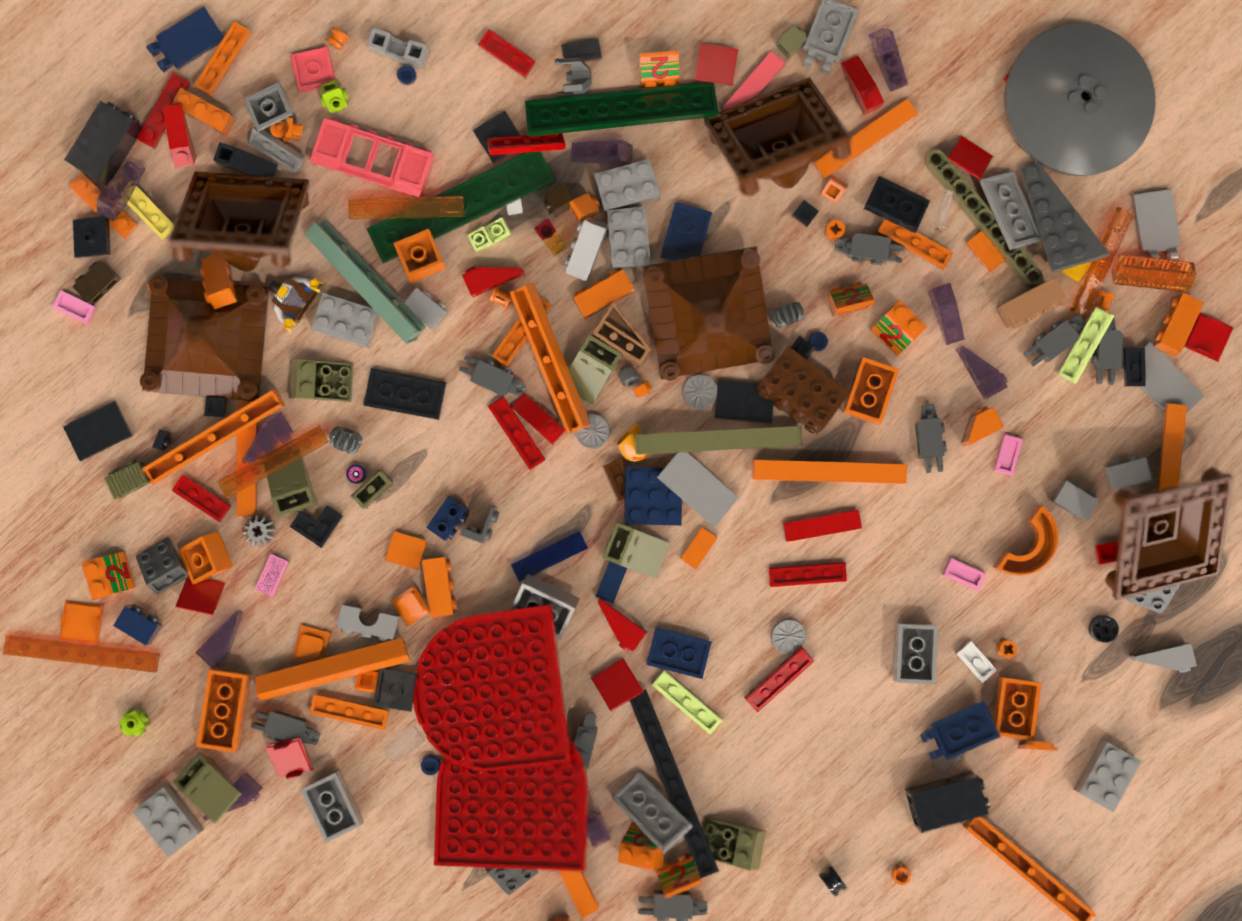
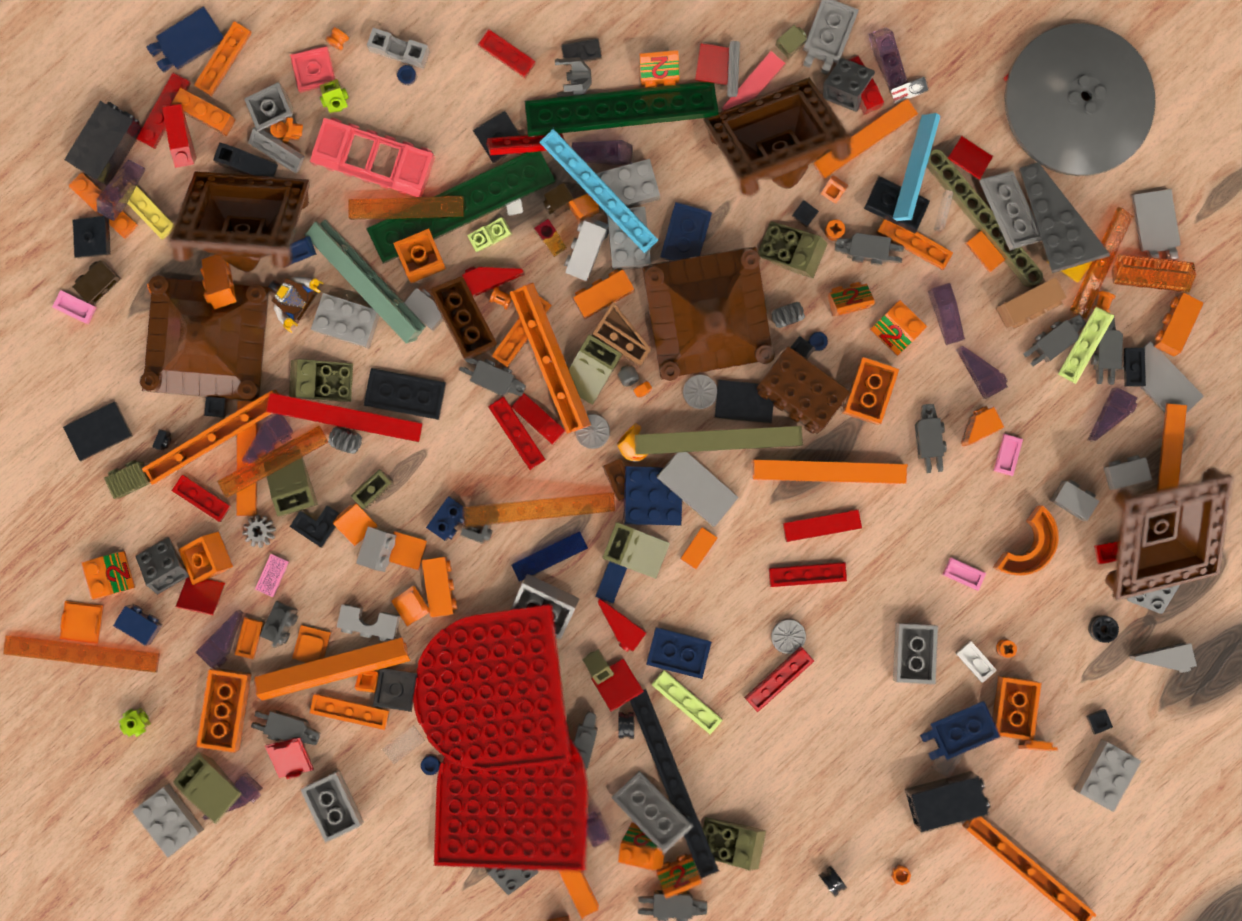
tile [346,465,366,484] -> none
red piece [1184,313,1234,362] -> none
none -> orange tile [234,617,264,659]
none -> dark grey bracket [260,601,298,648]
none -> red tile [266,393,423,442]
none -> dark blue tile [287,236,317,267]
none -> orange piece [332,503,378,546]
none -> light grey brick [356,527,396,572]
none -> reddish brown slope [429,276,497,359]
none -> clear orange tile [463,492,615,527]
none -> medium azure tile [540,129,659,253]
none -> olive brick [582,649,614,685]
none -> black wheel [618,712,634,739]
none -> light grey axle [727,41,740,97]
none -> olive slope [758,221,828,278]
none -> dark grey bracket [823,58,875,112]
none -> sticker [891,77,929,104]
none -> medium azure tile [893,113,941,221]
none -> black plate [1086,709,1113,735]
none -> clear purple slope [1088,388,1138,442]

